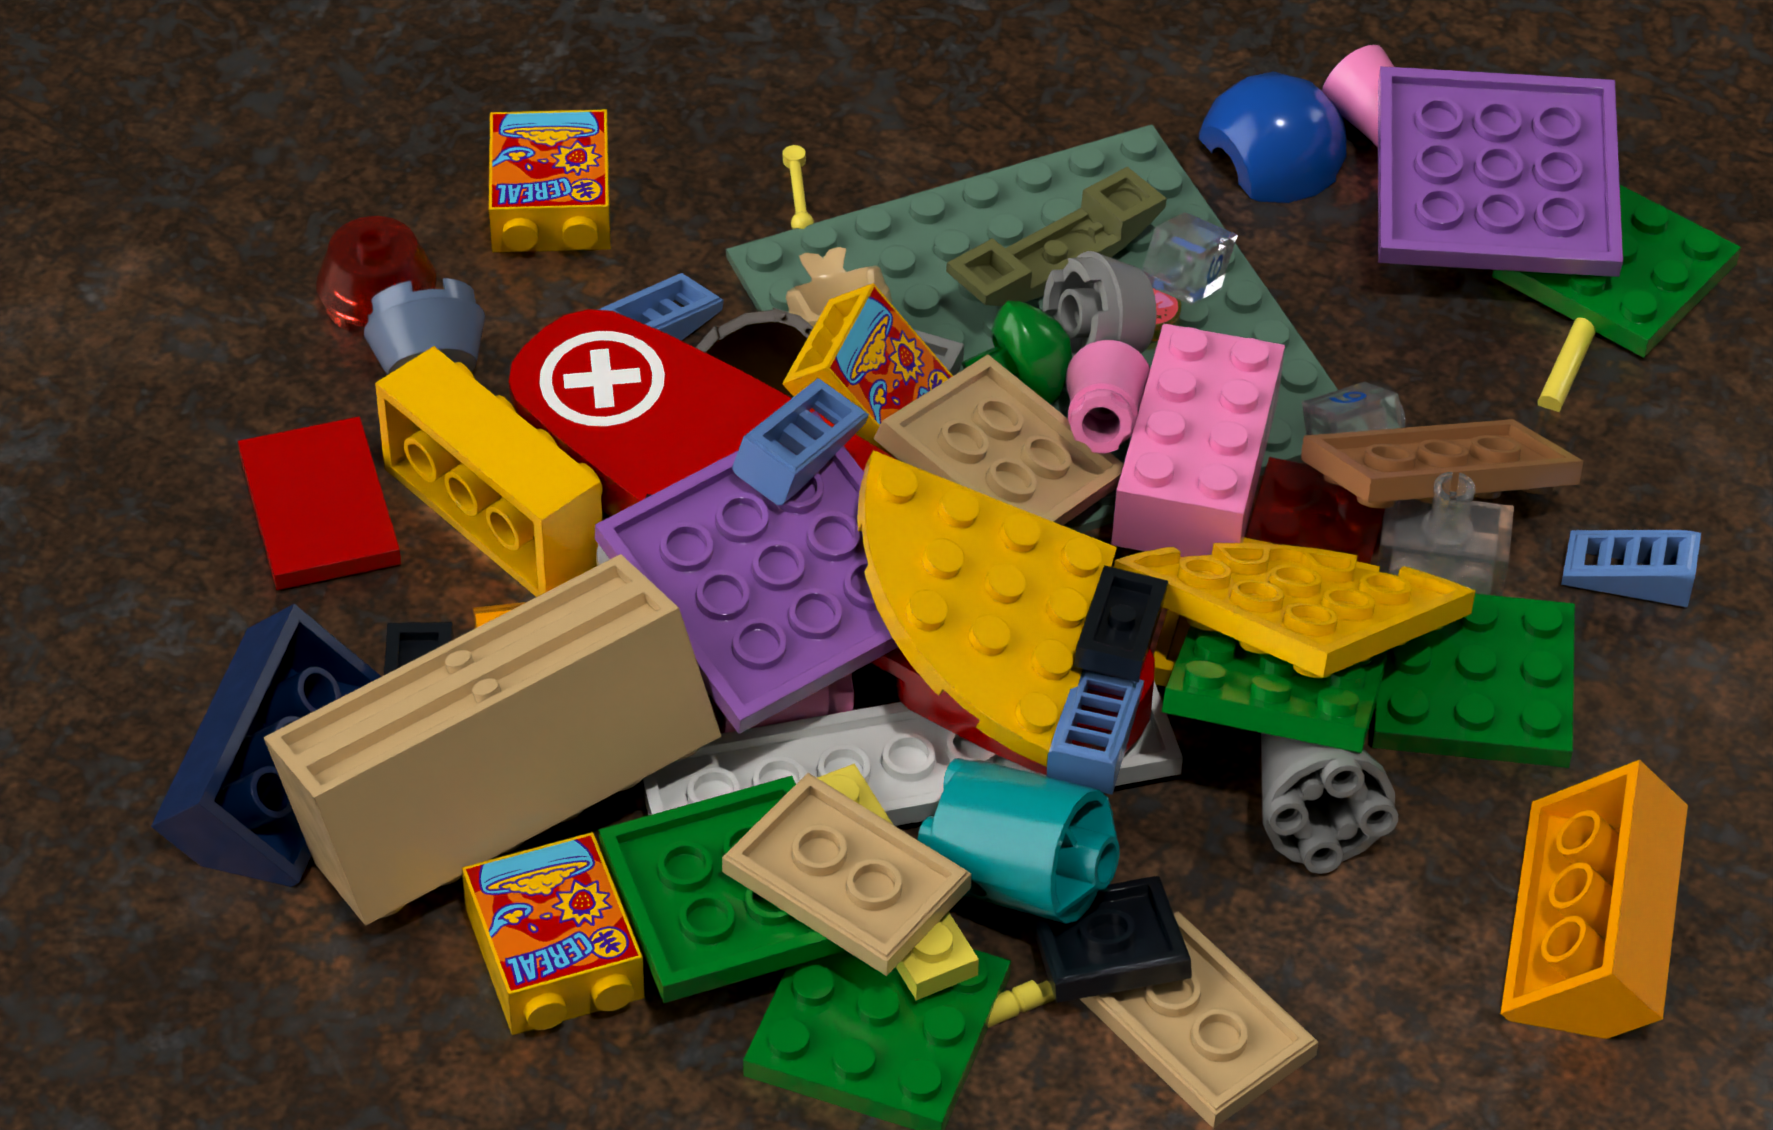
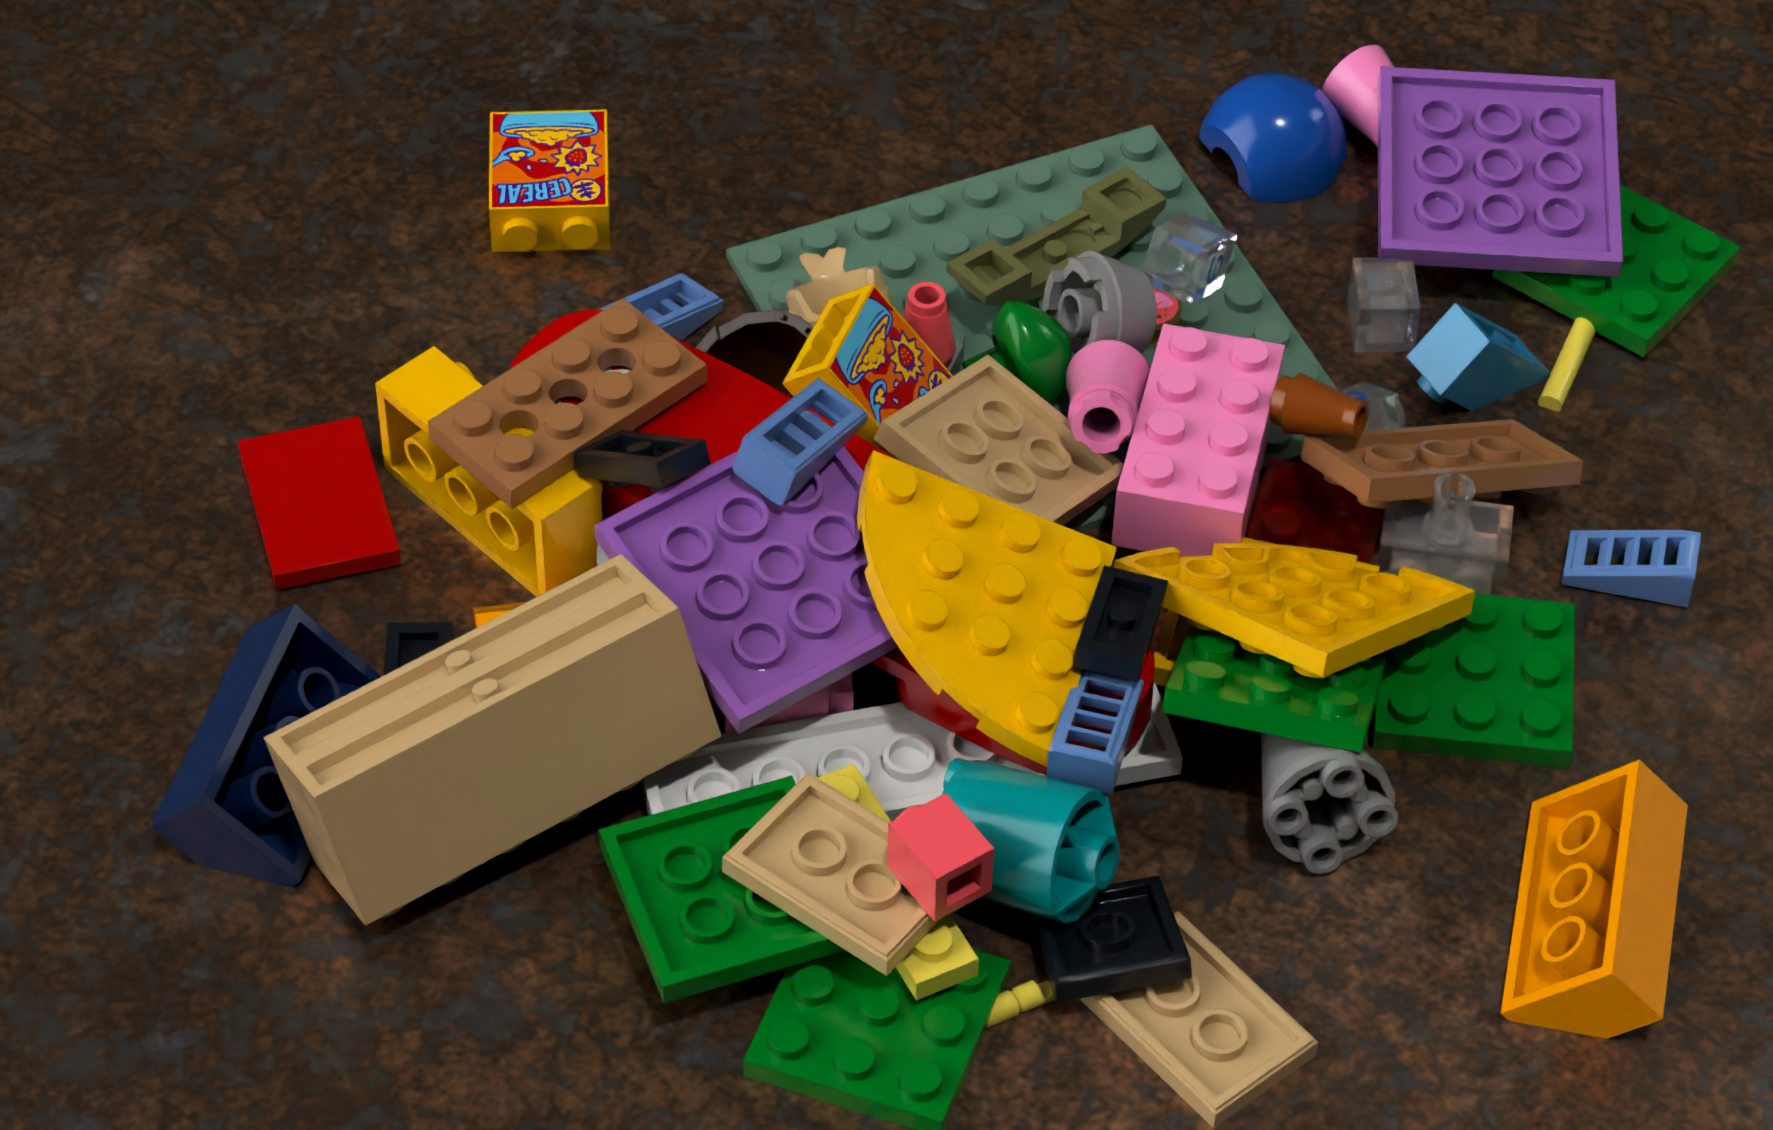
clear red cone [316,216,437,331] -> none
sand blue cone [364,278,485,375] -> none
brick [462,832,645,1035] -> none
light yellow hinge [783,145,814,229] -> none
none -> medium nougat plate [428,298,707,509]
none -> black plate [574,430,711,493]
none -> coral brick [887,793,994,922]
none -> coral cone [902,282,956,366]
none -> dark orange cone [1269,373,1369,438]
none -> clear brick [1347,258,1421,352]
none -> dark azure slope [1406,303,1550,411]

